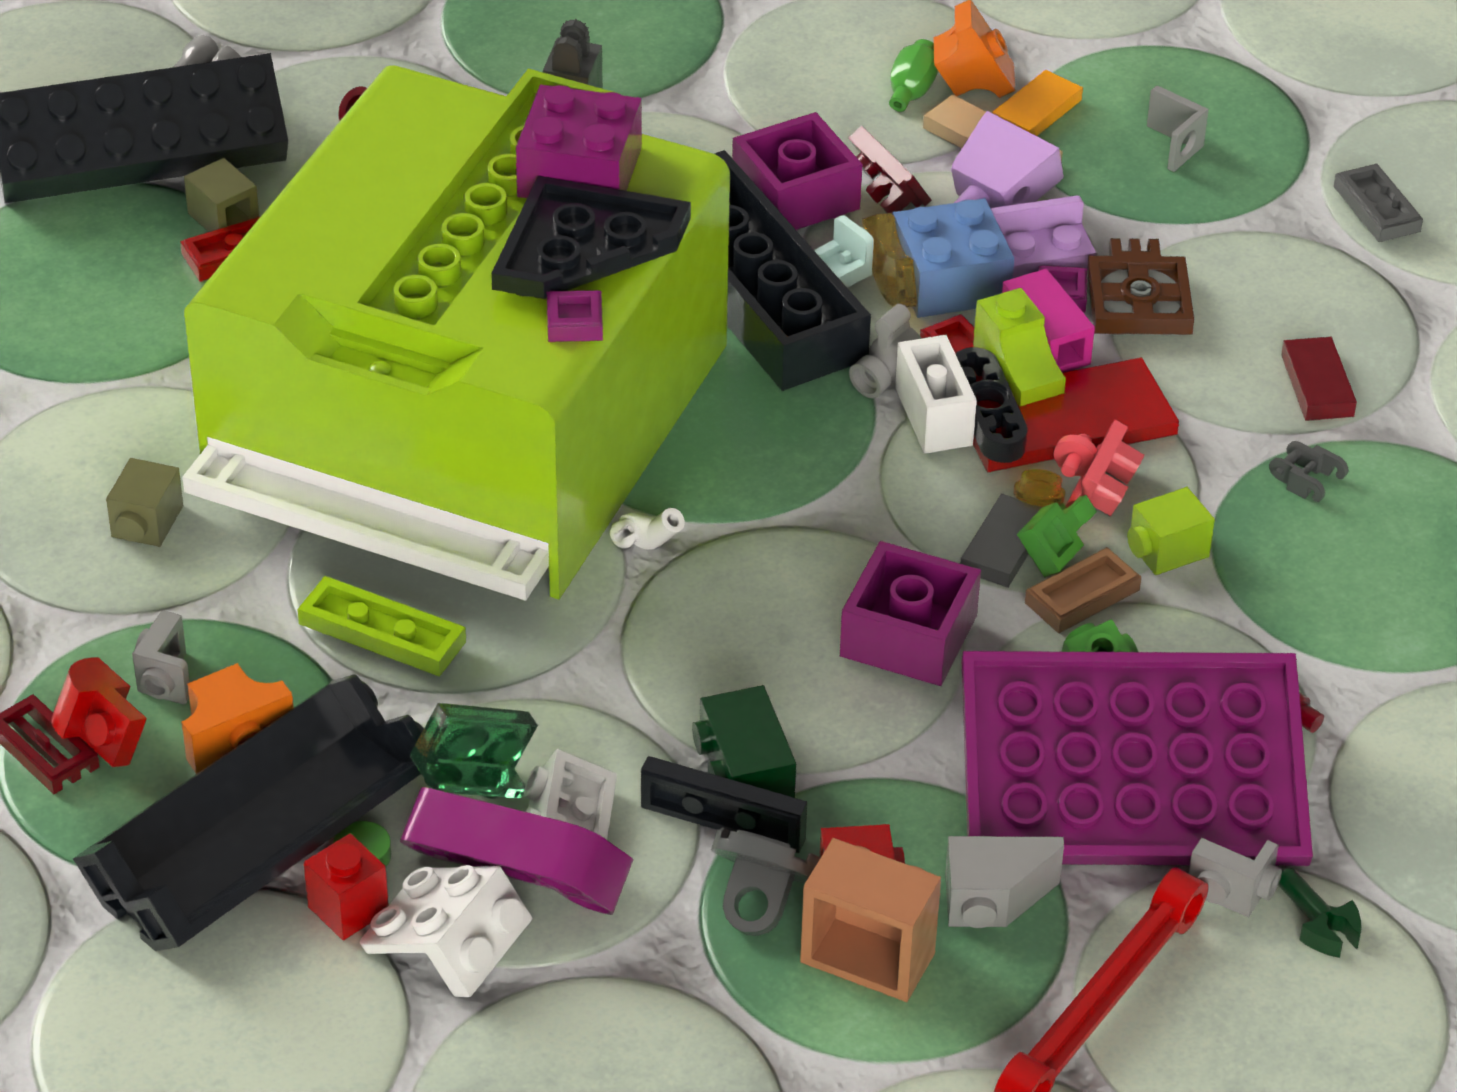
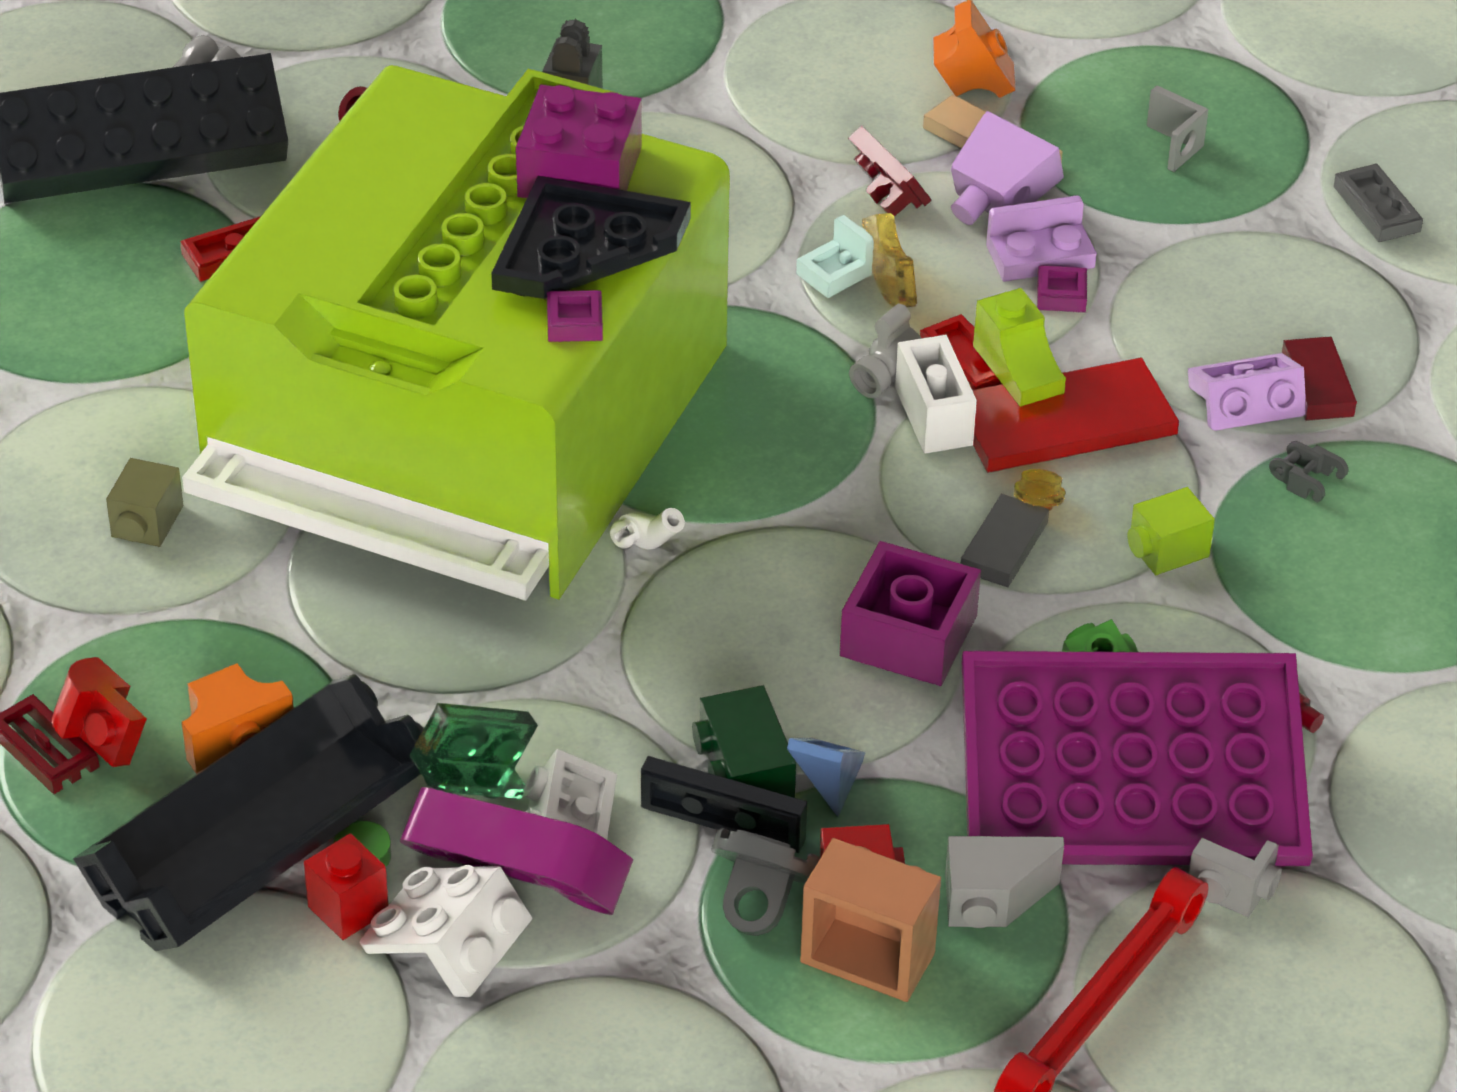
light grey bracket [132,610,190,705] -> none
olive brick [184,158,259,232] -> none
lime plate [297,576,466,677] -> none
black brick [714,150,871,391] -> none
magenta brick [732,112,862,230] -> none
bright green plant [889,39,939,112] -> none
medium blue brick [890,198,1015,318] -> none
black beam [956,347,1028,463] -> none
light orange tile [992,70,1083,136] -> none
dark pink brick [1002,268,1095,373] -> none
bright green plate [1017,495,1097,578] -> none
medium nougat tile [1025,547,1141,633] -> none
coral hips [1053,420,1145,516] -> none
reddish brown piece [1087,238,1194,335] -> none
dark green bar [1278,867,1362,958] -> none
none -> medium blue slope [787,738,865,817]
none -> lavender bracket [1188,353,1306,431]

